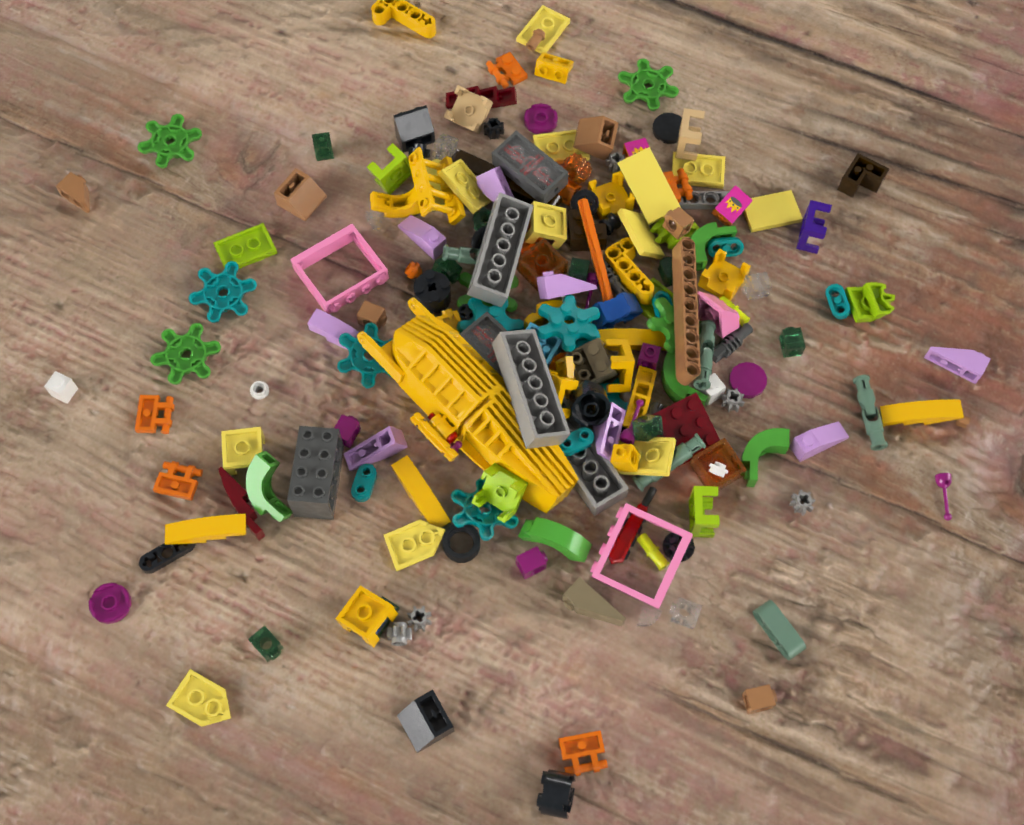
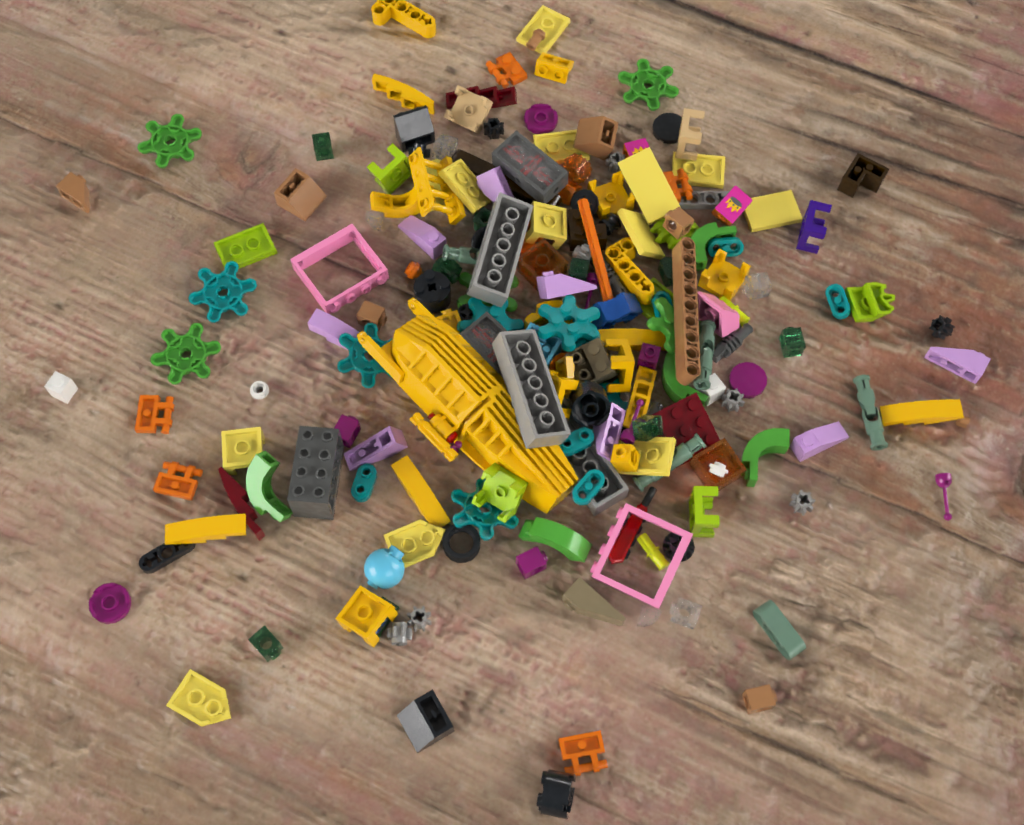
none -> medium azure brick [364,545,405,590]
none -> yellow slope [372,74,435,114]
none -> light grey gear [572,243,592,267]
none -> teal plate [572,469,605,505]
none -> black gear [929,315,955,340]

